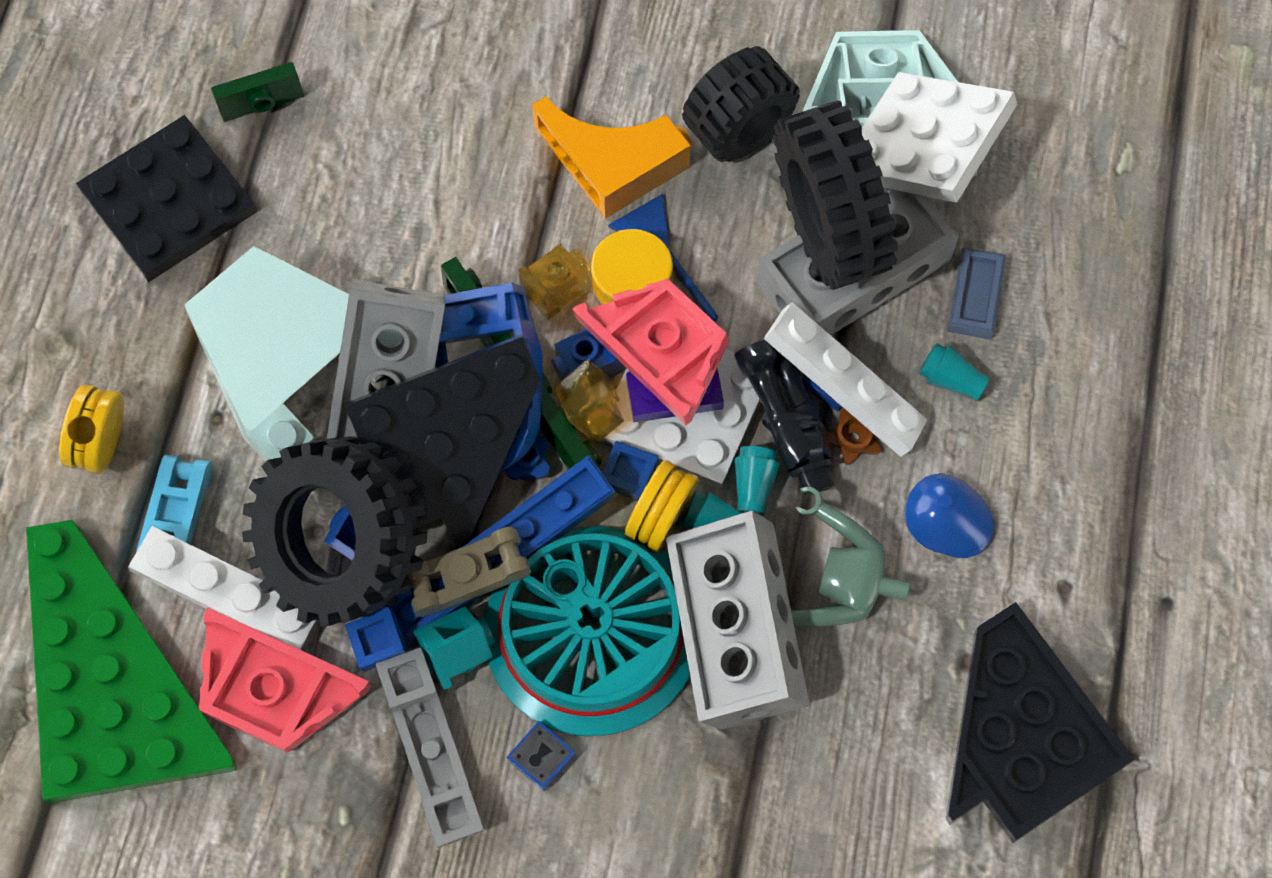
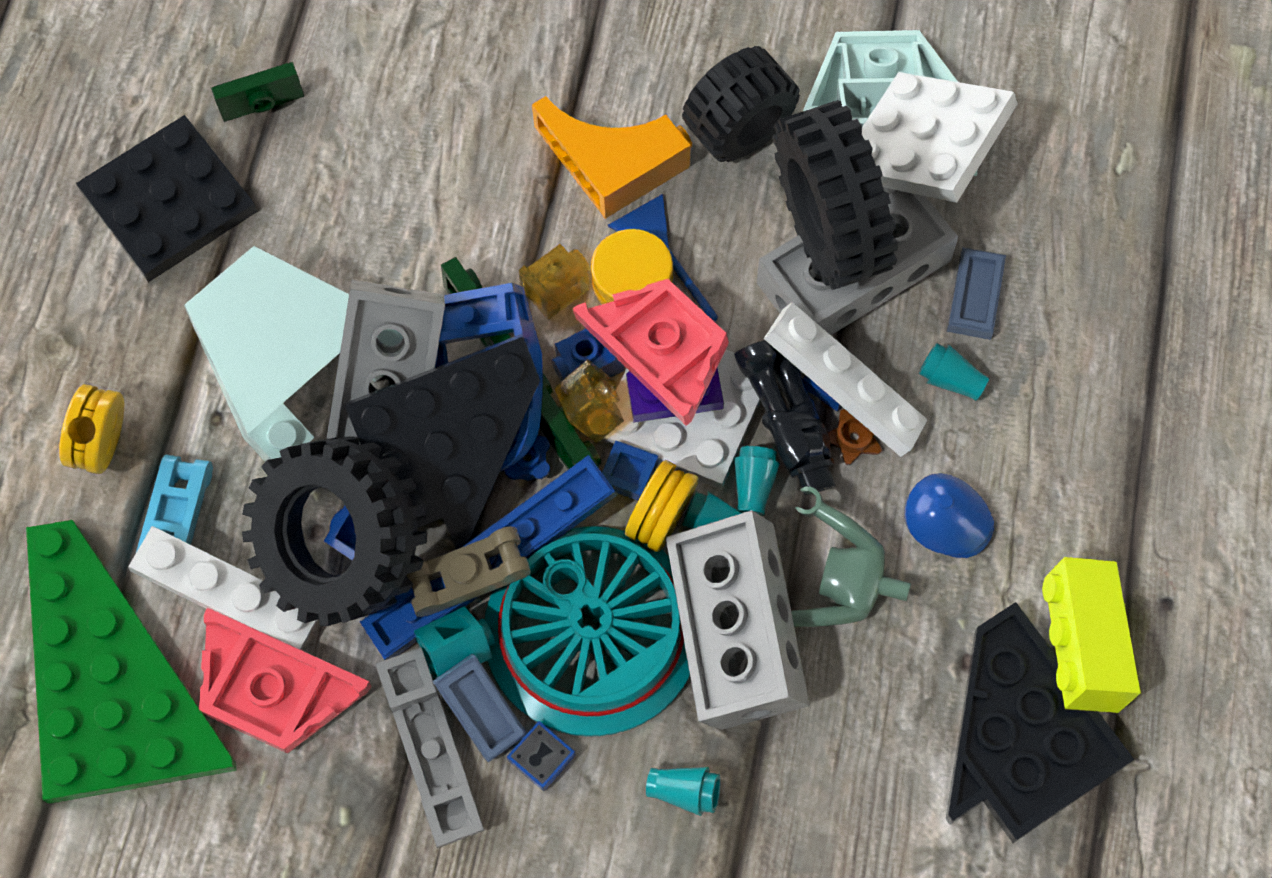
blue plate [345,607,408,672] -> none
none -> sand blue tile [432,654,527,762]
none -> teal cone [646,767,721,816]
none -> neon yellow brick [1042,557,1141,713]

